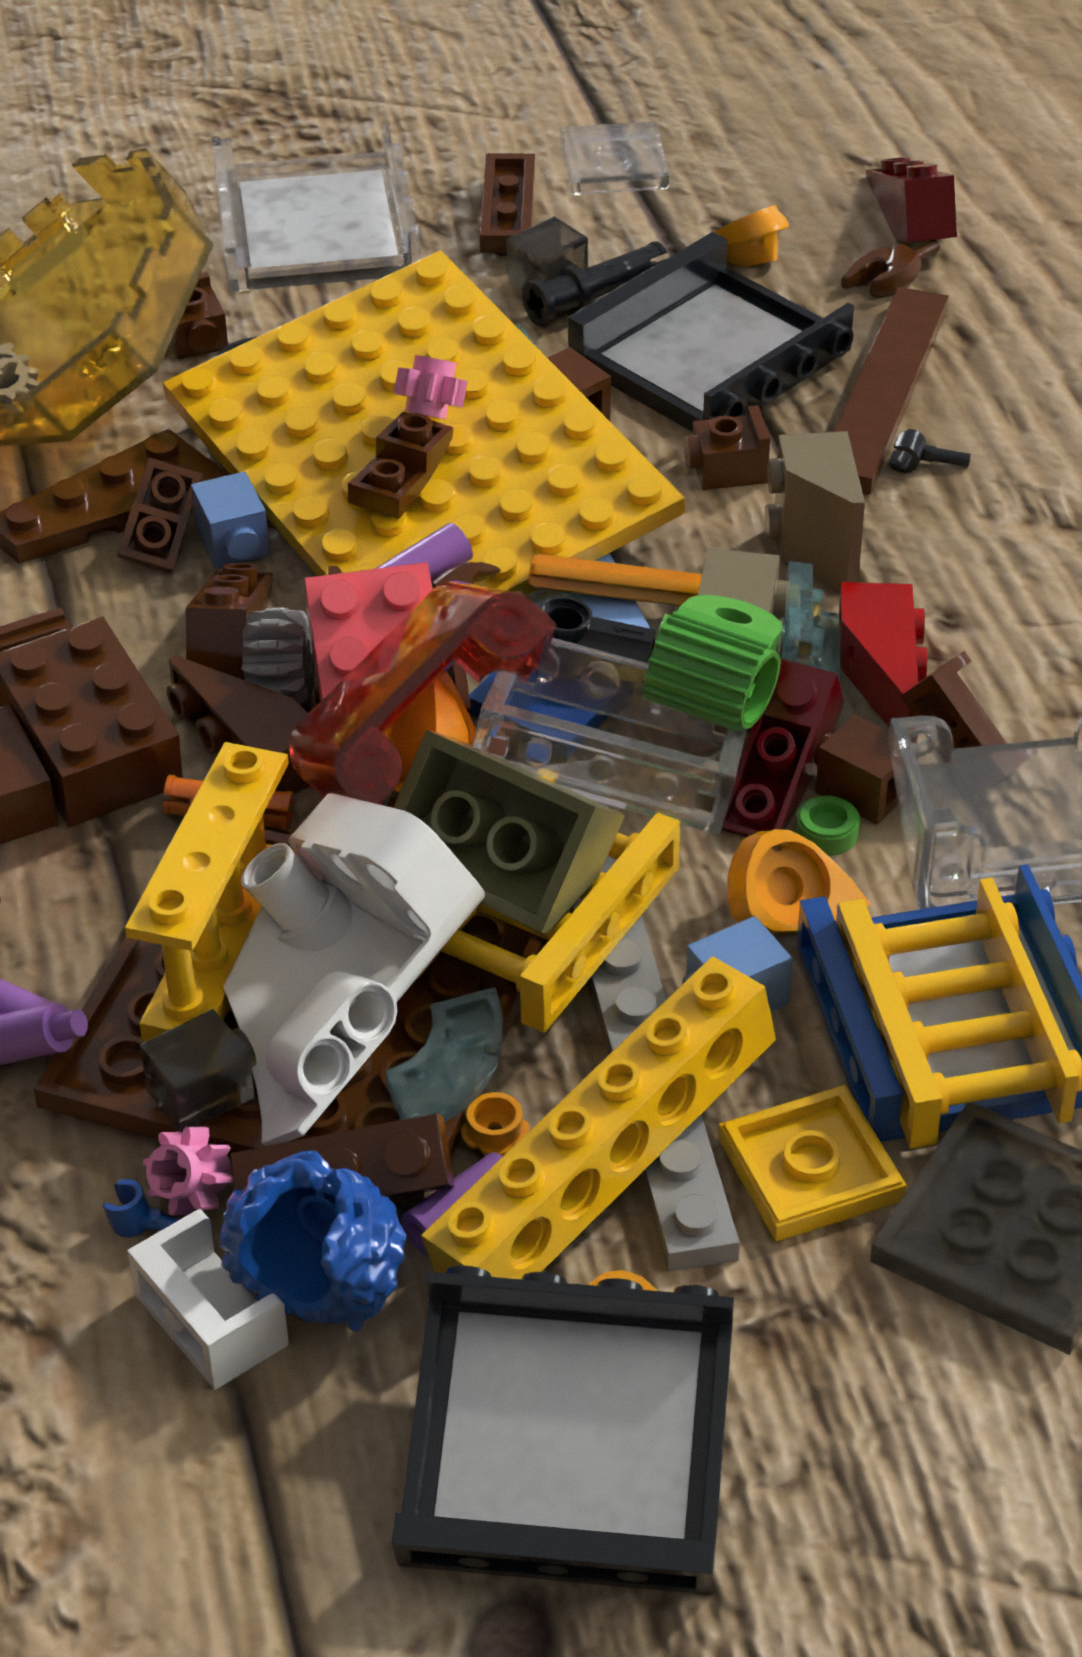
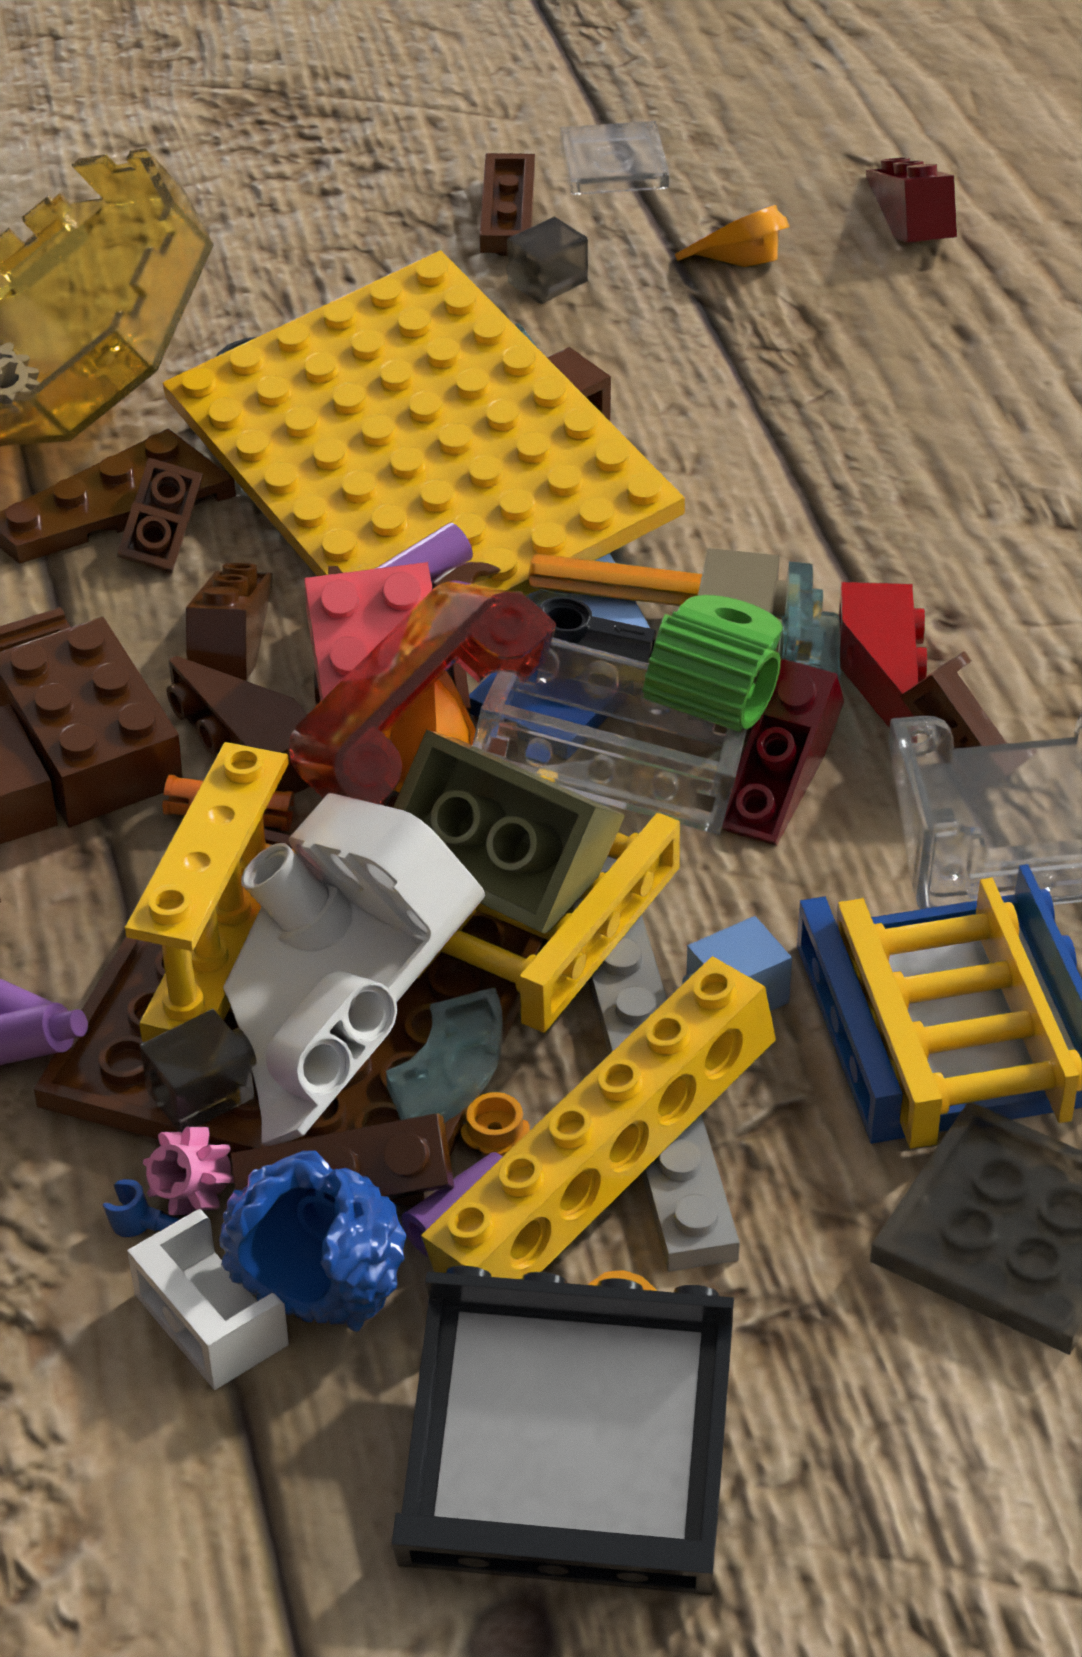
reddish brown brick [156,271,228,360] -> none
medium blue brick [191,471,270,569] -> none
panel [212,124,421,292] -> none
light grey gear [241,607,315,705] -> none
reddish brown slope [348,412,453,519] -> none
bright pink gear [393,355,468,419] -> none
black pin [522,241,667,327] -> none
black panel [568,232,854,432] -> none
reddish brown brick [684,405,770,490] -> none
yellow tile [718,1085,907,1242] -> none
light orange piece [727,829,871,935] -> none
dark tan slope [765,431,865,592] -> none
bright green tile [795,796,860,856] -> none
reddish brown brick [814,714,917,825] -> none
reddish brown tile [834,287,949,494] -> none
reddish brown hand [841,240,940,297] -> none
black hand [889,429,971,473] -> none

